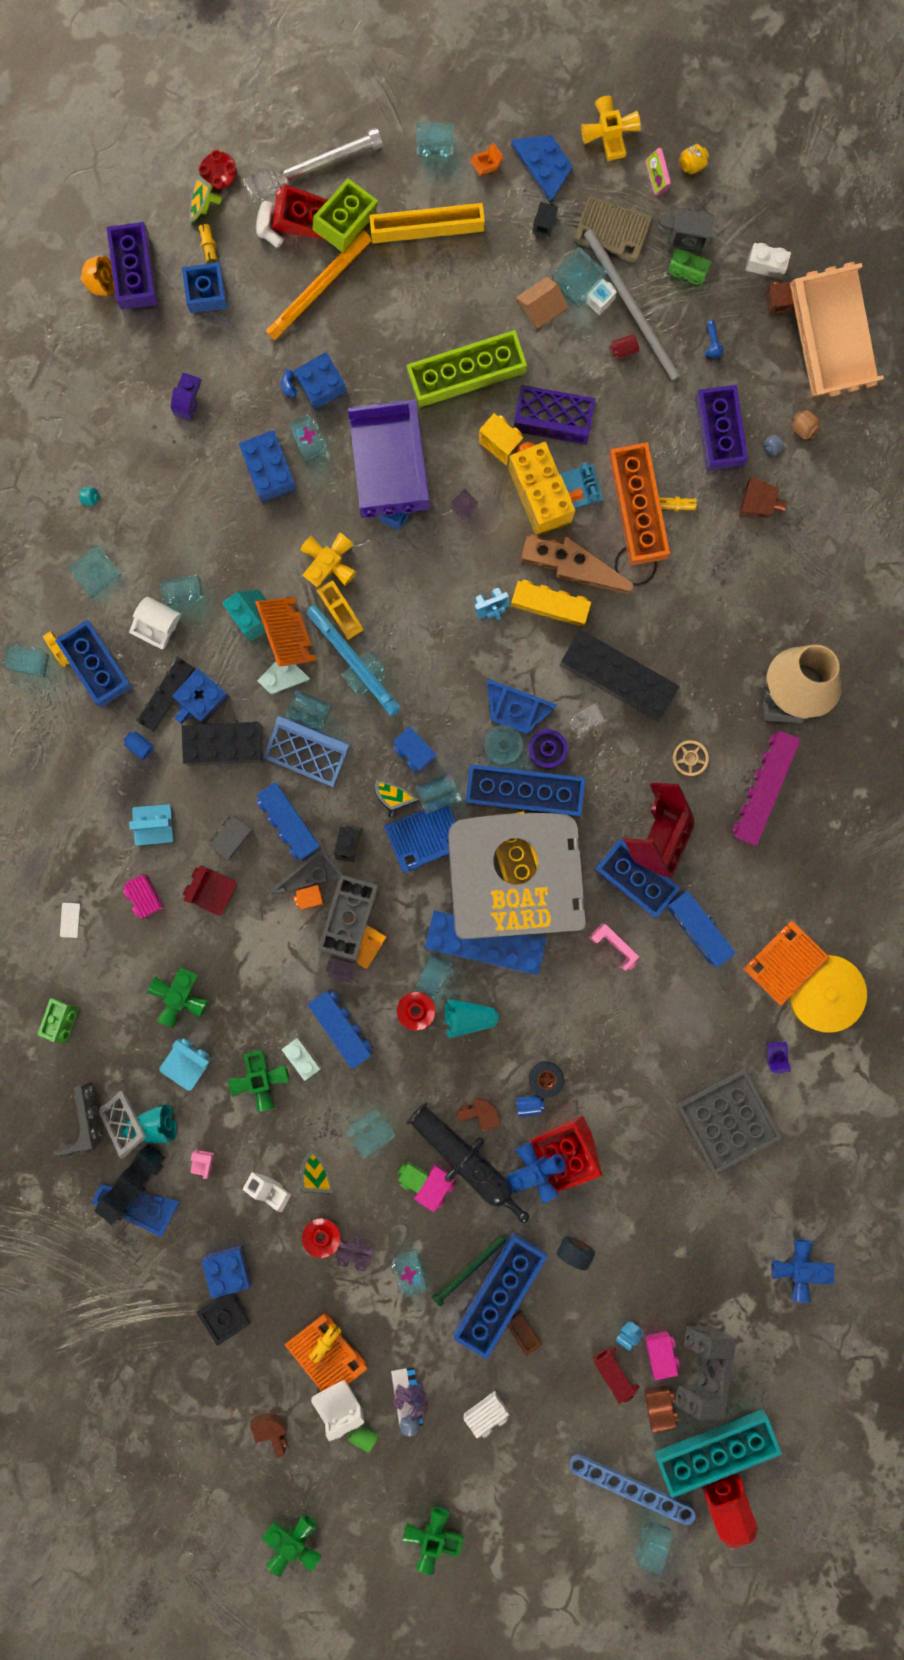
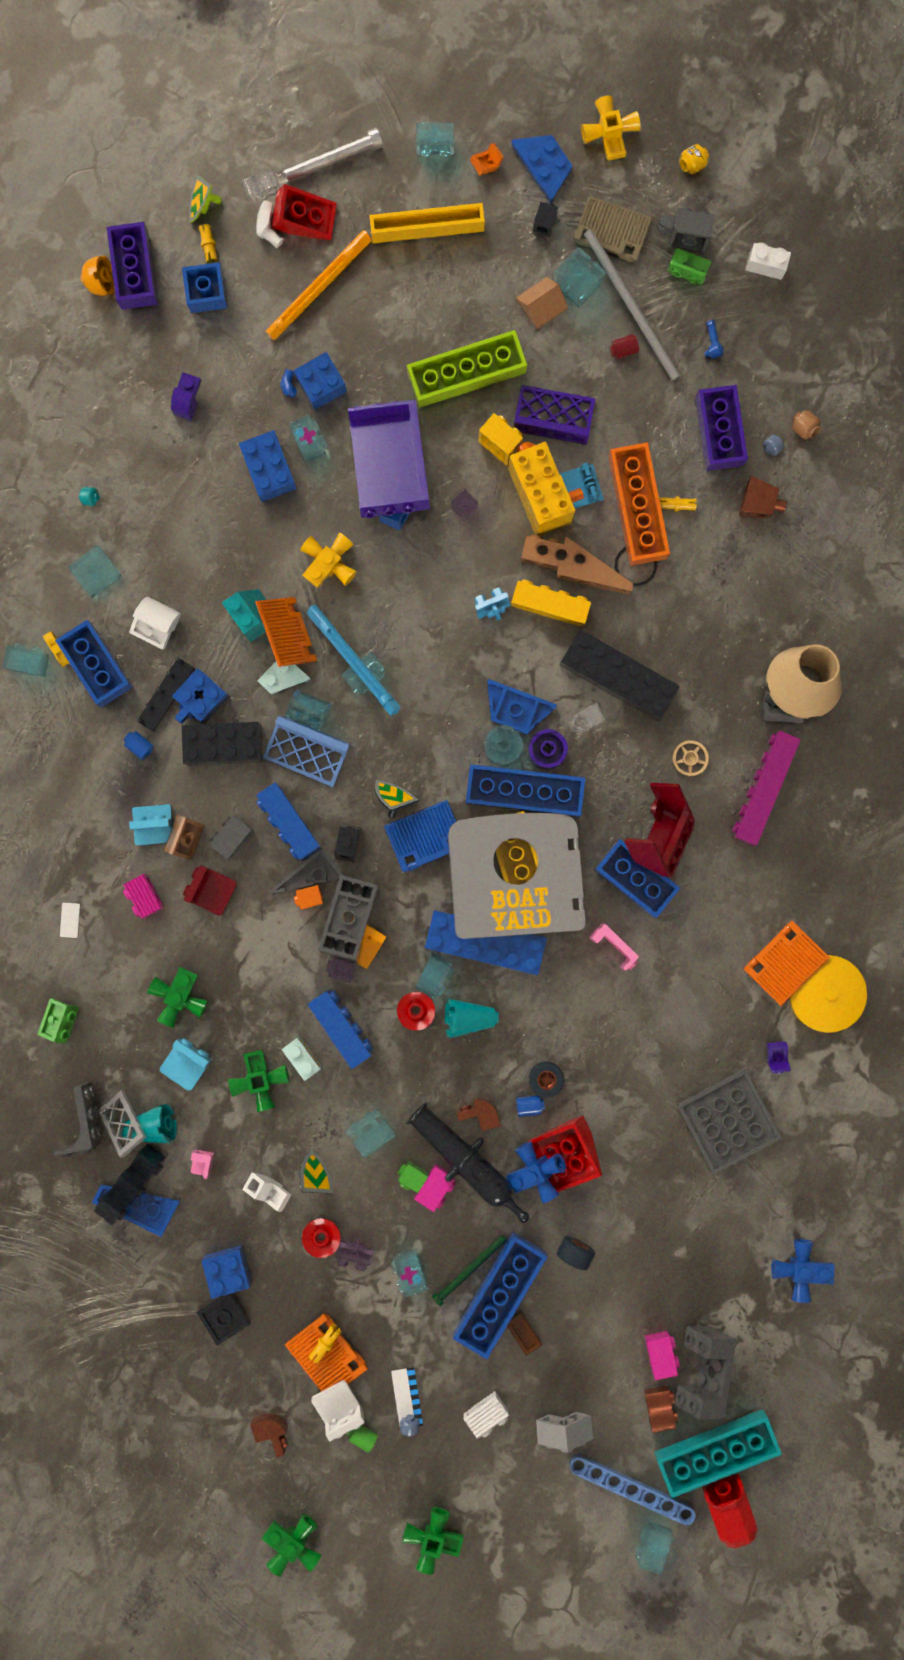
clear light blue brick [160,575,204,605] -> none
red dish [198,150,237,189] -> none
lime brick [313,178,378,252] -> none
yellow slope [316,579,364,640] -> none
blue brick [393,726,437,773] -> none
clear purple hips [393,1382,429,1419] -> none
clear light blue brick [415,773,461,814] -> none
white brick [586,279,617,315] -> none
dark red brick [592,1347,640,1404] -> none
dark azure piece [615,1322,644,1352] -> none
slope [646,148,671,195] -> none
blue brick [666,891,736,968] -> none
copper brick [766,280,795,314] -> none
light nougat panel [790,262,884,397] -> none
none -> medium nougat slope [164,815,205,860]
none -> light grey brick [536,1412,593,1453]

